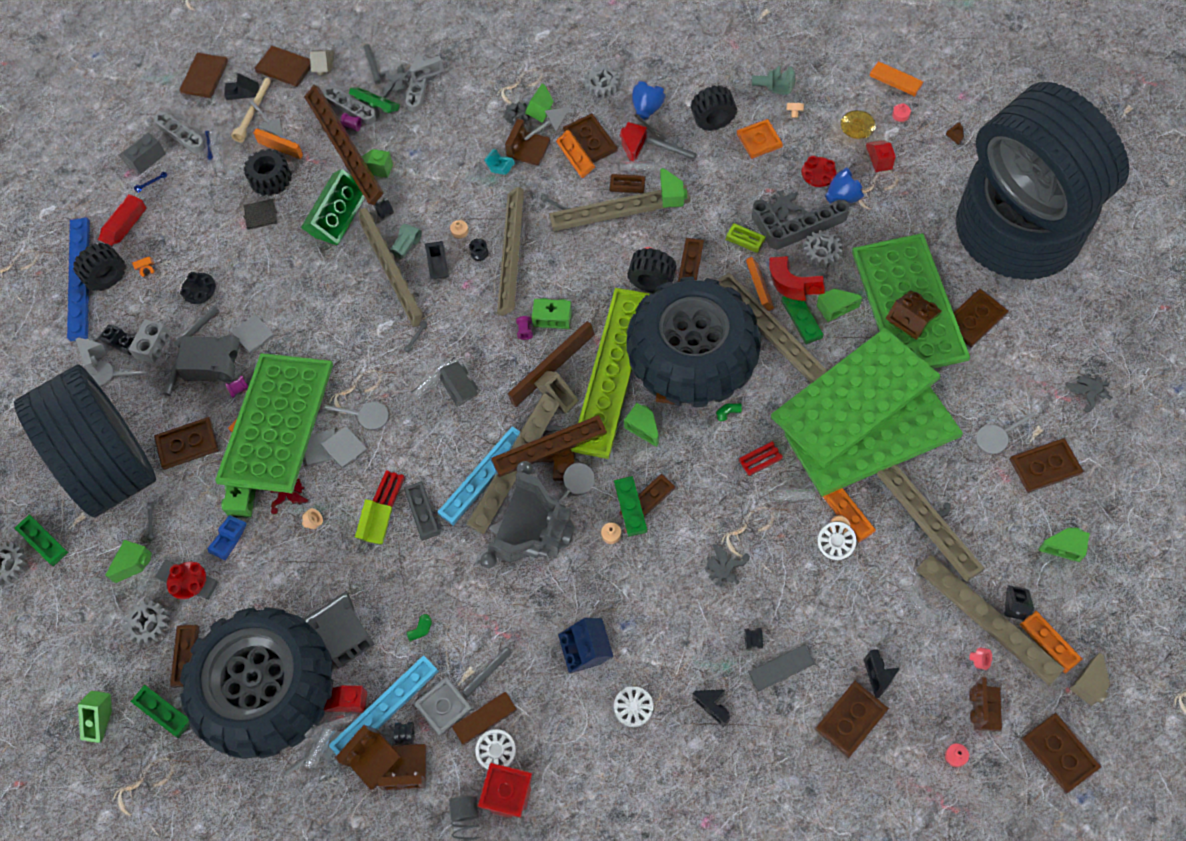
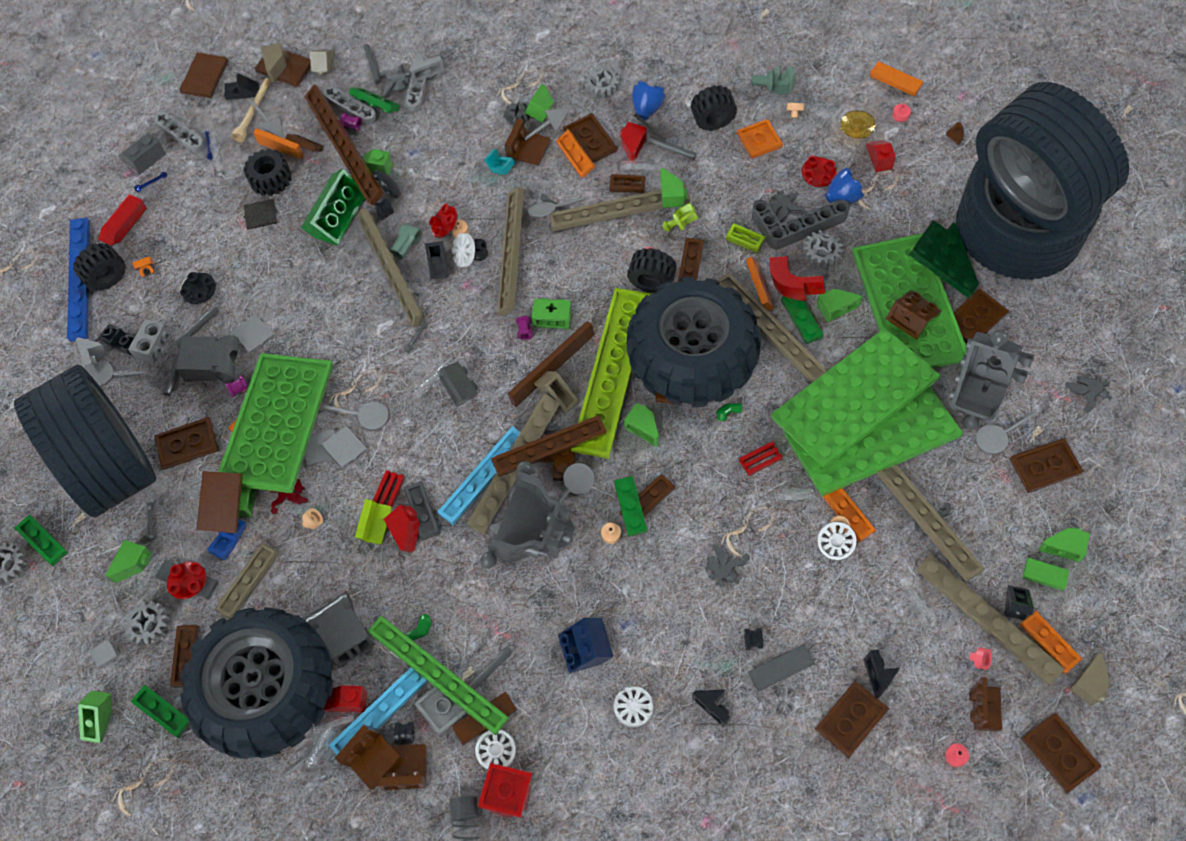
none -> light grey tile [90,639,119,669]
none -> reddish brown tile [196,471,243,533]
none -> dark tan tile [214,543,279,619]
none -> dark tan slope [261,42,288,83]
none -> reddish brown tile [285,134,324,152]
none -> bright green tile [367,616,509,736]
none -> black dish [372,169,401,198]
none -> red slope [383,505,420,553]
none -> red dish [429,204,457,238]
none -> white wheel [452,233,475,267]
none -> light grey piece [528,196,587,217]
none -> lime piece [662,203,699,232]
none -> dark green wing [909,220,979,298]
none -> dark grey piece [949,330,1035,429]
none -> bright green tile [1022,558,1069,591]

